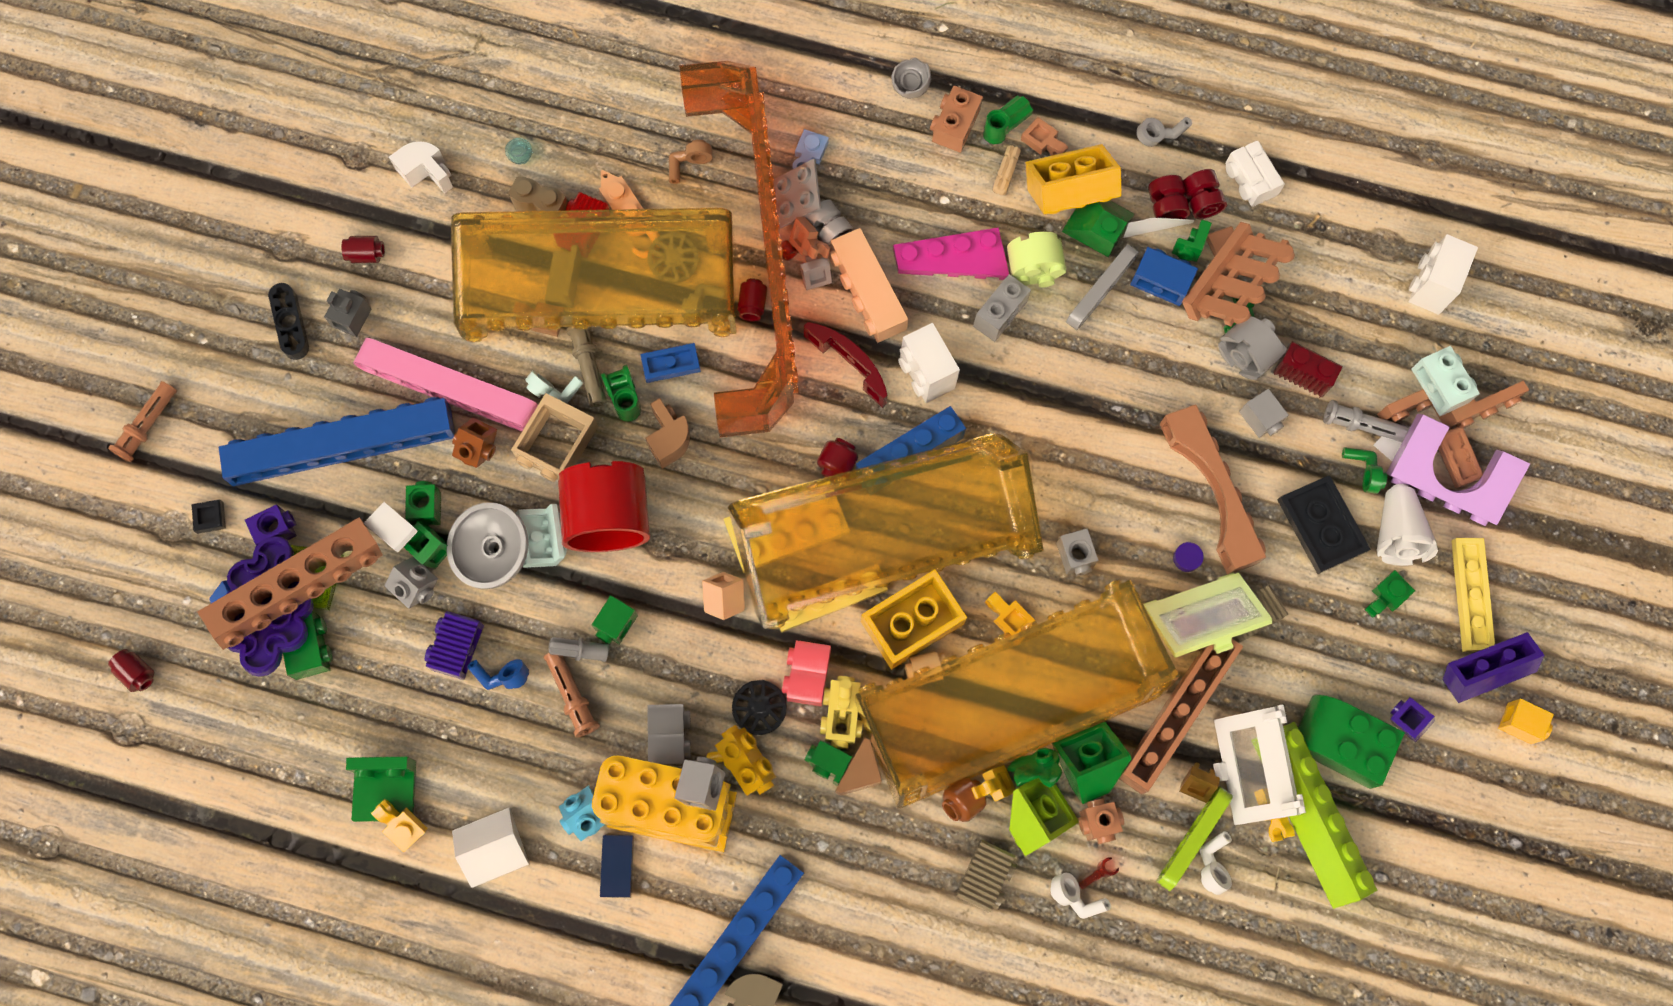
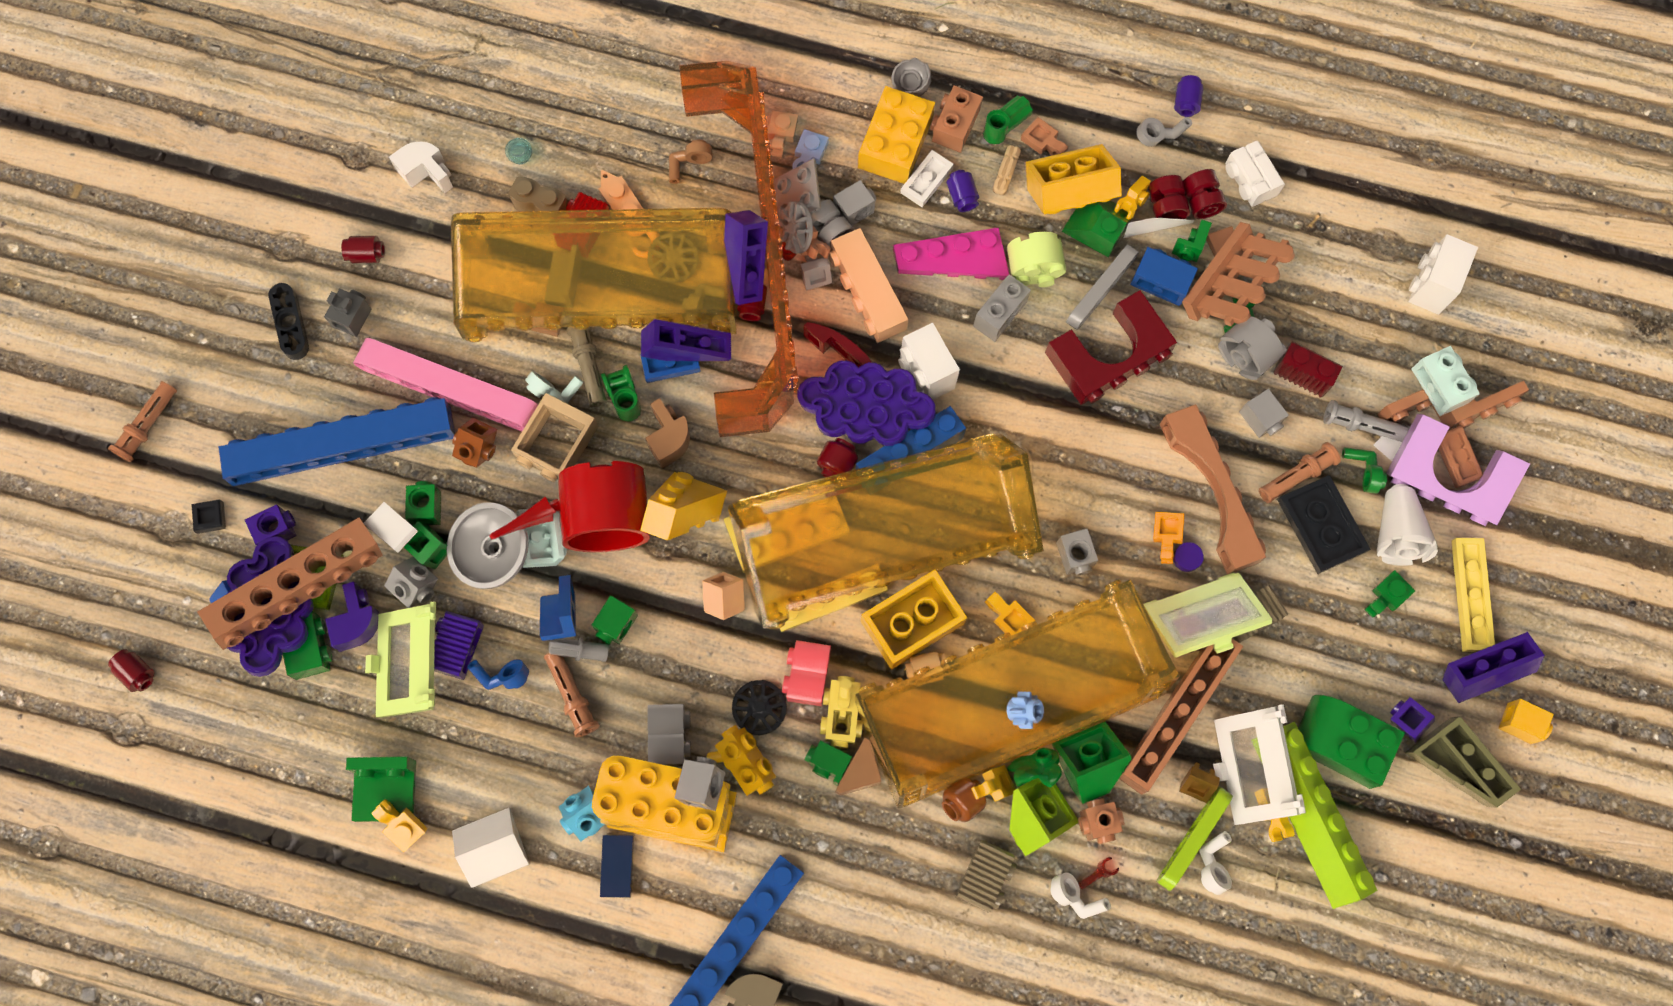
none -> dark purple brick [325,581,380,652]
none -> yellowish green piece [365,602,436,718]
none -> red piece [489,496,560,539]
none -> blue panel [540,575,576,641]
none -> yellow wedge [640,472,727,540]
none -> dark purple slope [641,319,731,361]
none -> dark purple slope [724,210,768,305]
none -> tan plate [767,110,798,158]
none -> light grey wheel [779,201,813,254]
none -> dark purple plate [797,360,936,446]
none -> light grey brick [833,180,876,226]
none -> yellow brick [858,86,935,184]
none -> white plate [901,150,954,207]
none -> dark purple brick [946,170,979,212]
none -> light blue gear [1007,691,1044,729]
none -> dark red arch [1045,290,1177,405]
none -> yellow plate [1114,176,1151,220]
none -> light orange plate [1153,512,1185,564]
none -> dark purple brick [1174,75,1204,117]
none -> nougat pin [1259,442,1341,504]
none -> olive wedge [1405,716,1521,808]

